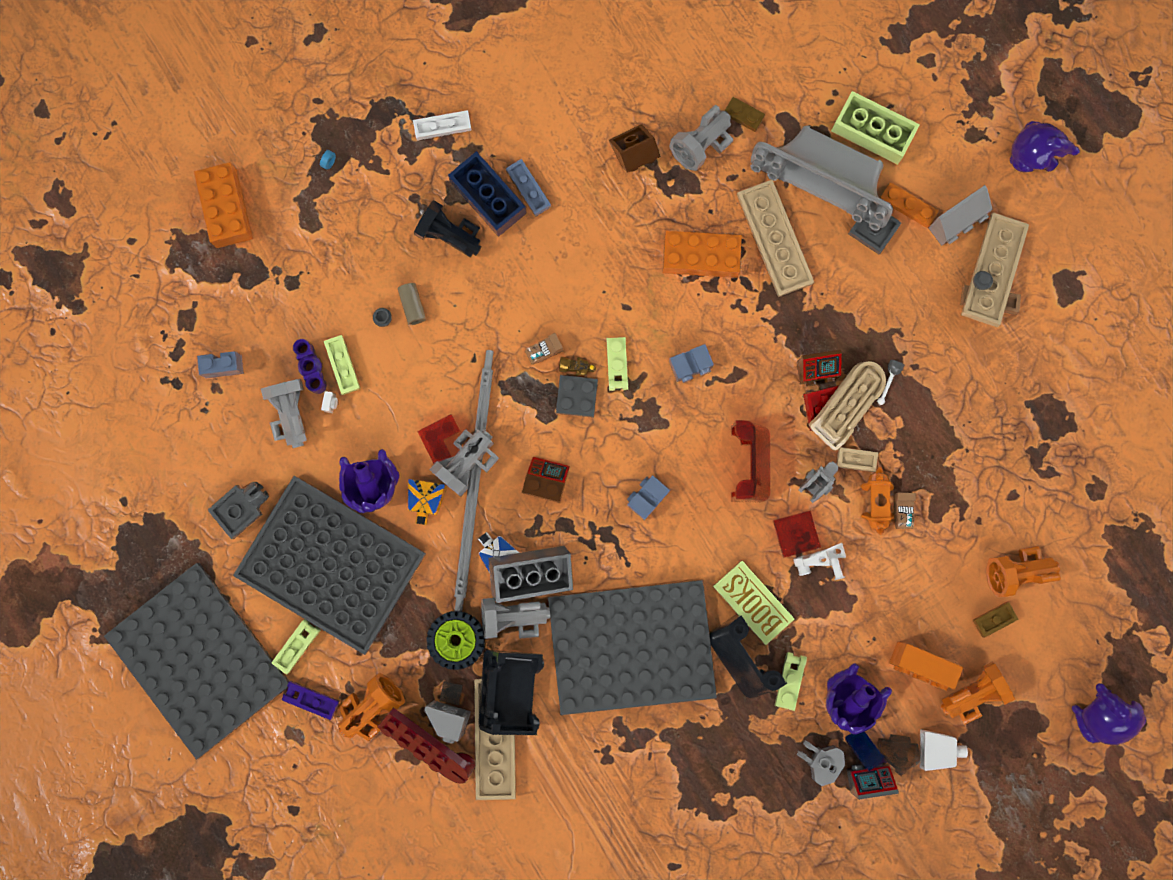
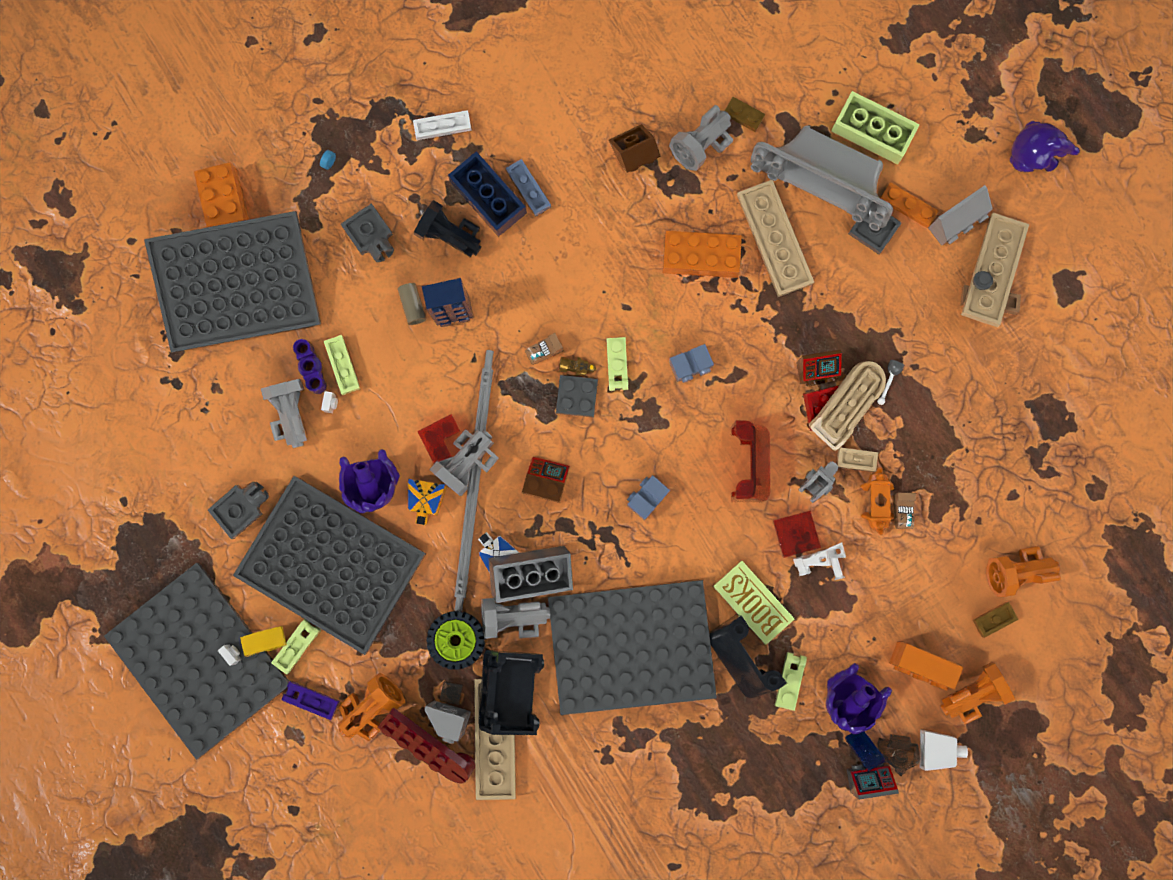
sand blue brick [197,351,244,378] -> none
dark grey plate [373,308,392,327] -> none
light grey hinge [796,740,845,786] -> none
dark purple piece [1071,683,1146,745] -> none
none -> dark grey plate [144,211,321,352]
none -> white plate [218,644,242,666]
none -> yellow slope [240,626,287,657]
none -> dark grey plate [341,203,394,262]
none -> dark blue brick [422,278,474,327]

